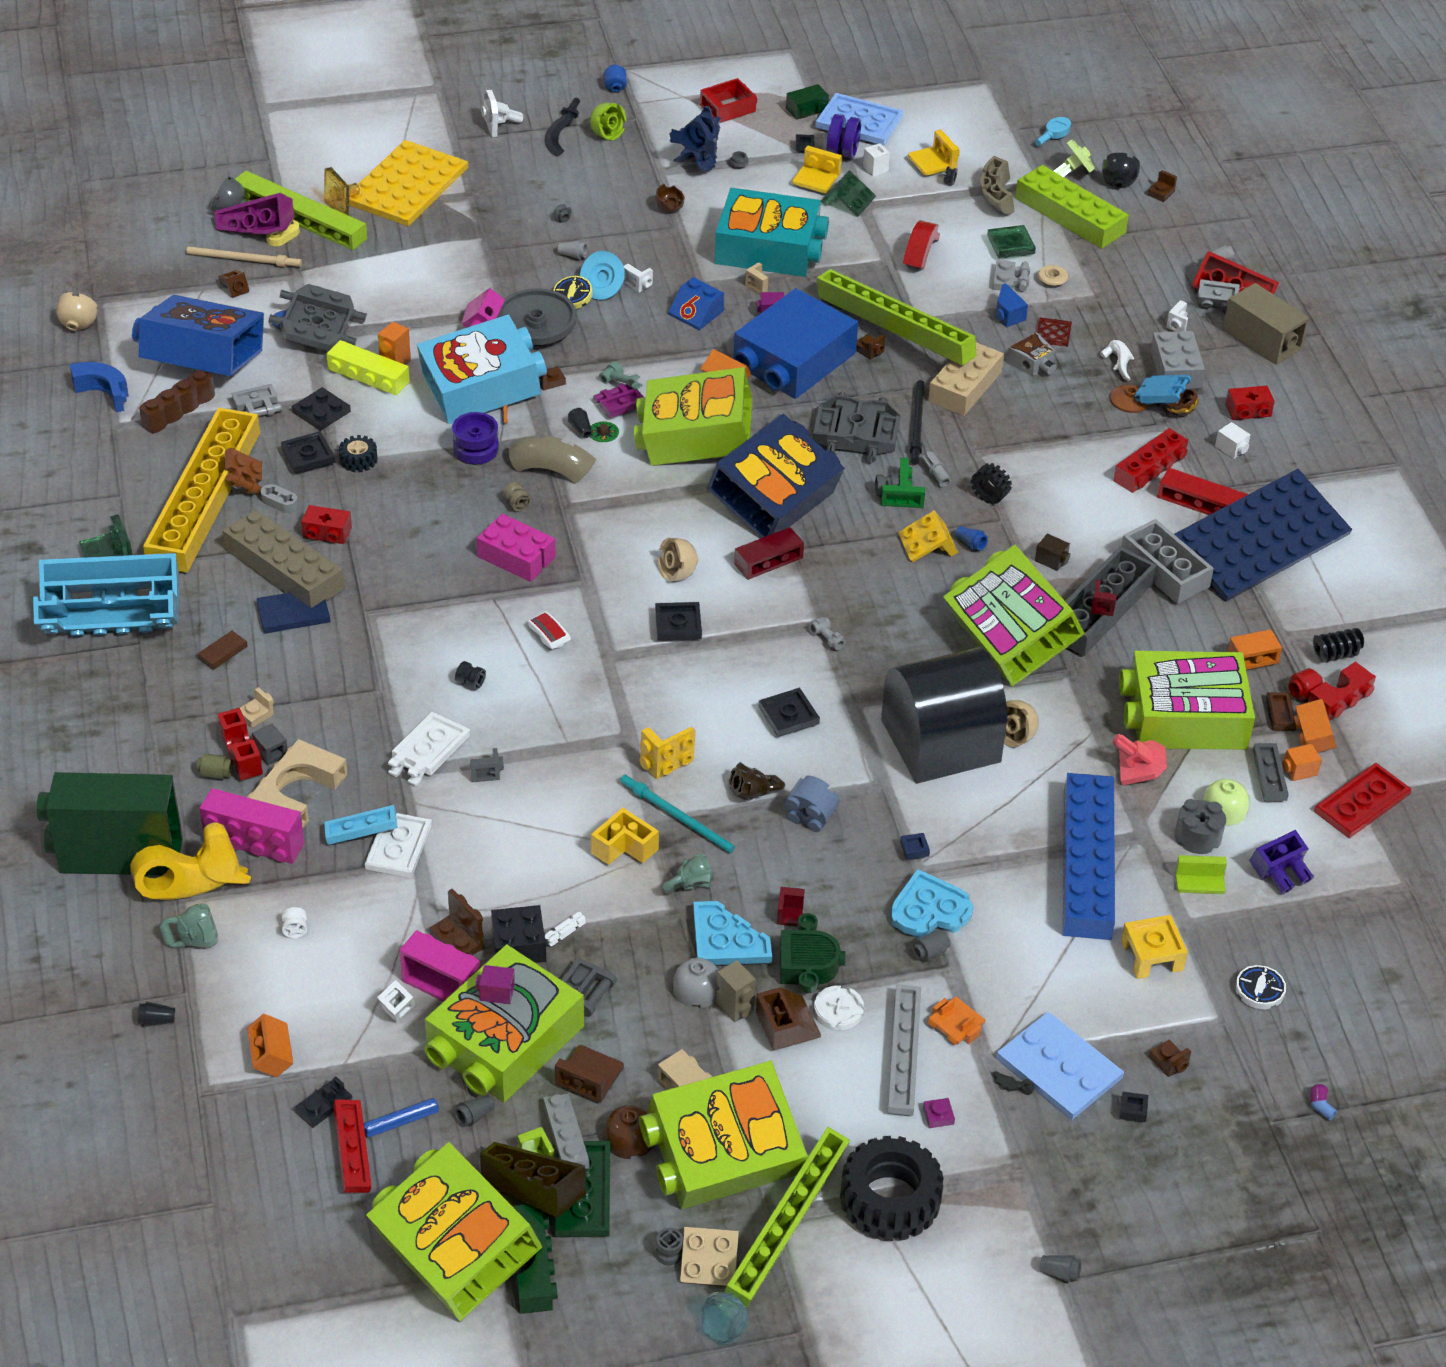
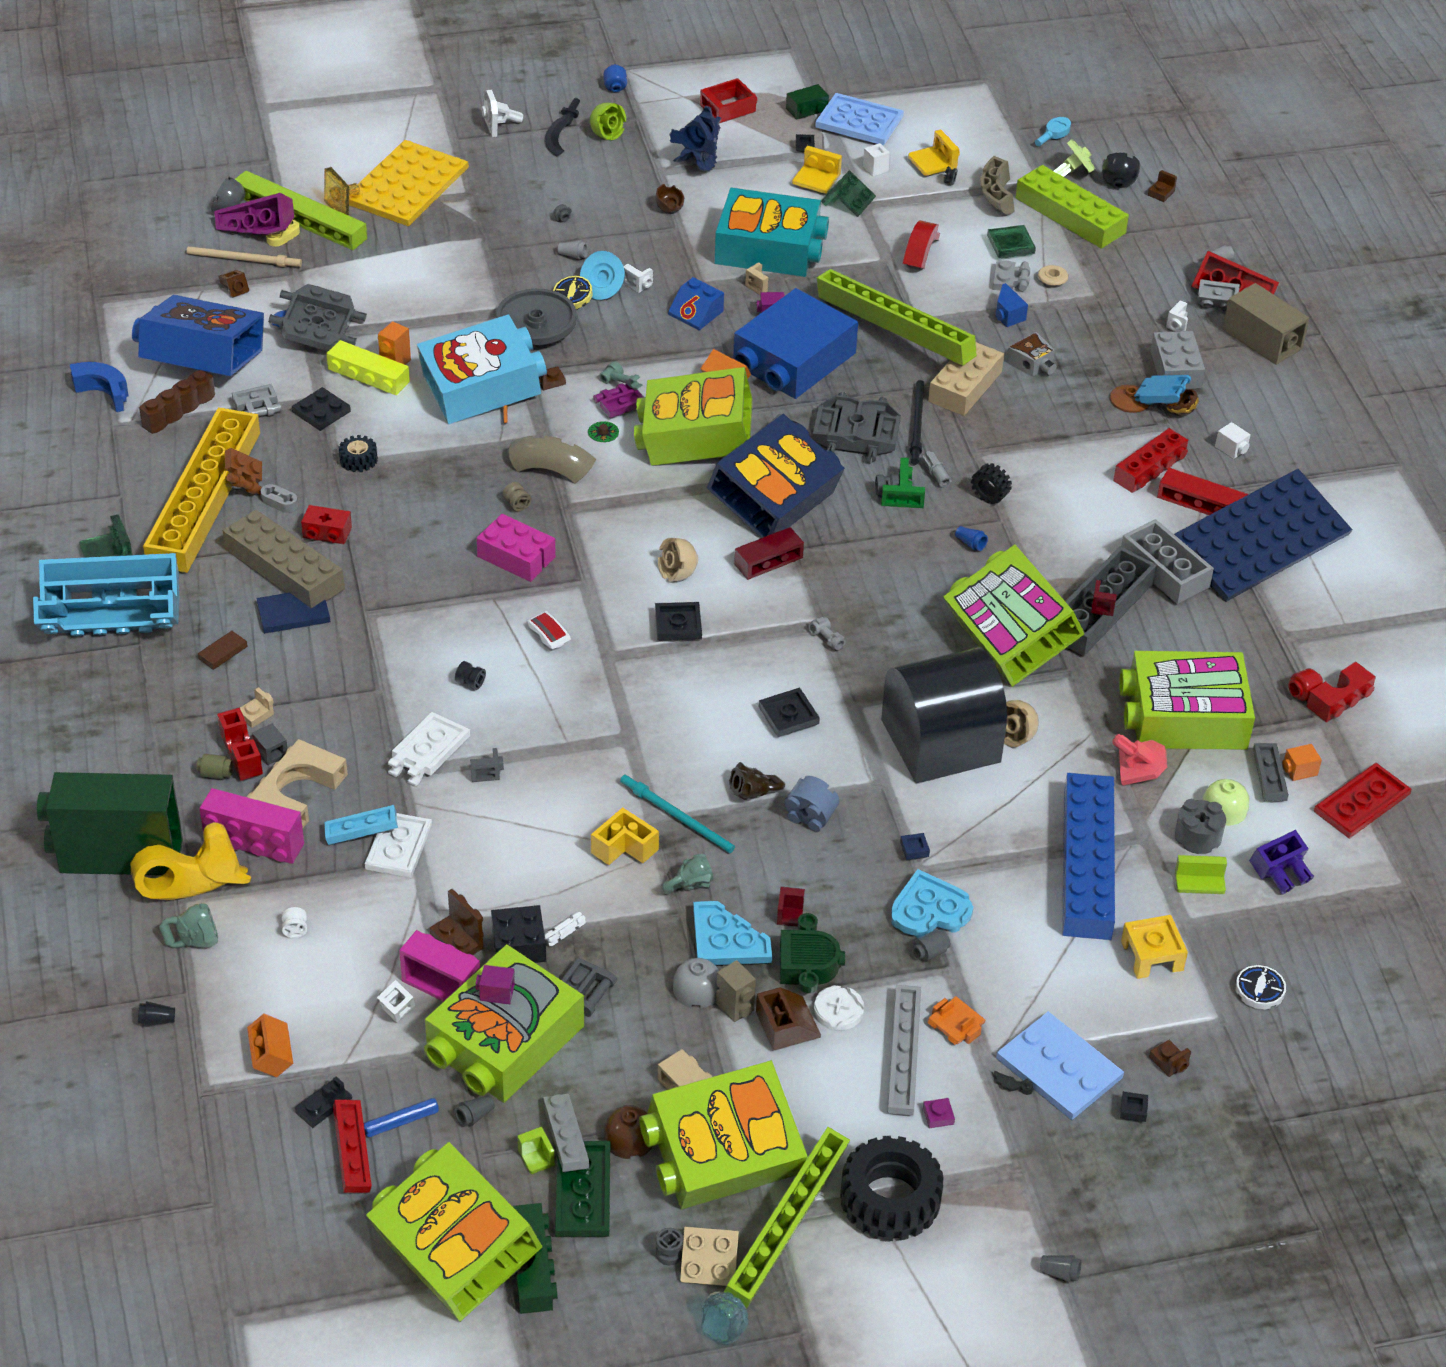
tan cylinder [56,292,98,331] -> none
black plate [281,431,335,474] -> none
dark purple wheel [452,412,499,464] -> none
dark pink torso [462,288,505,328] -> none
dark brown wedge [480,1142,586,1218] -> none
reddish brown bracket [555,1045,624,1103] -> none
black cone [568,408,593,438] -> none
yellow bracket [639,727,696,780] -> none
dark grey plate [730,151,749,168] -> none
dark purple wheel [826,114,862,159] -> none
reddish brown bracket [856,334,885,360] -> none
yellow bracket [899,510,958,562] -> none
dark brown brick [1035,533,1071,571] -> none
clear red window [1037,317,1072,347] -> none
white piece [1100,340,1134,381] -> none
red brick [1225,385,1275,420] -> none
orange brick [1227,629,1282,670] -> none
reddish brown tile [1266,692,1296,731] -> none
orange brick [1294,699,1337,753] -> none
arm [1310,1084,1337,1121] -> none
black piece [1313,628,1364,662] -> none

